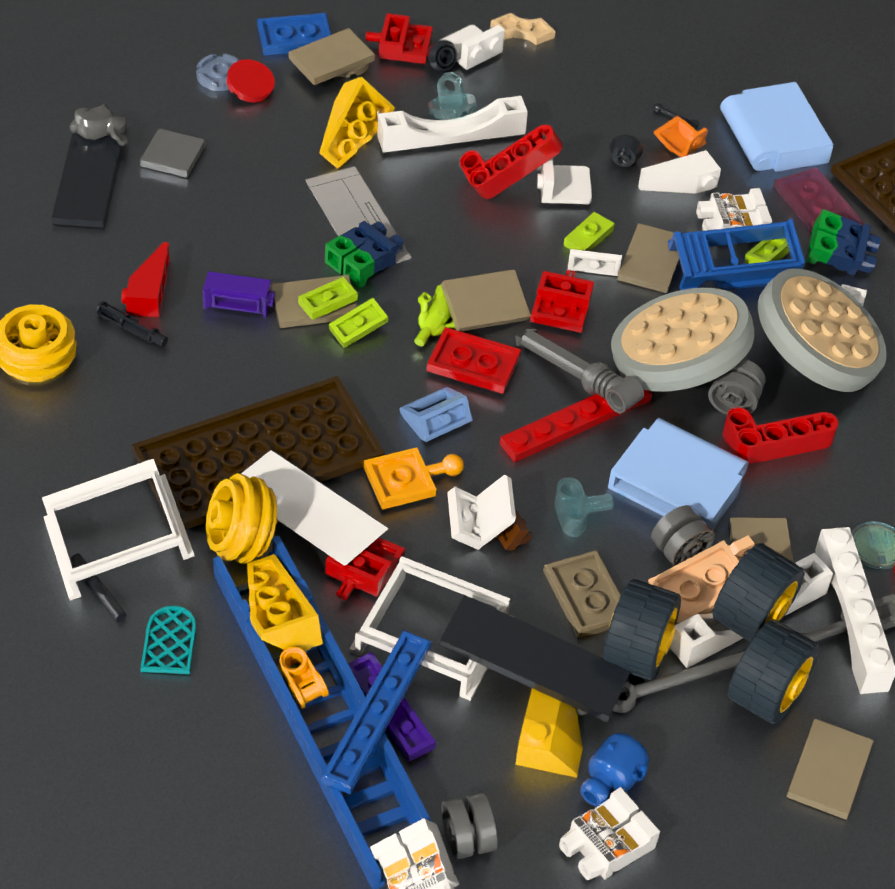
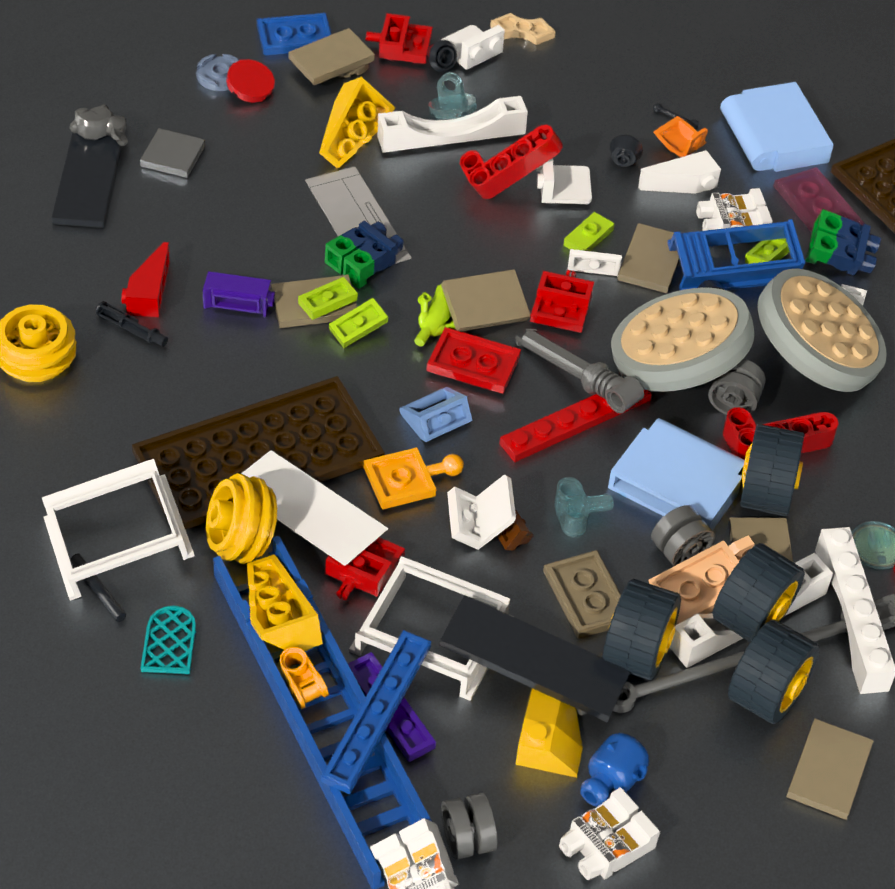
none -> black wheel [740,424,804,516]

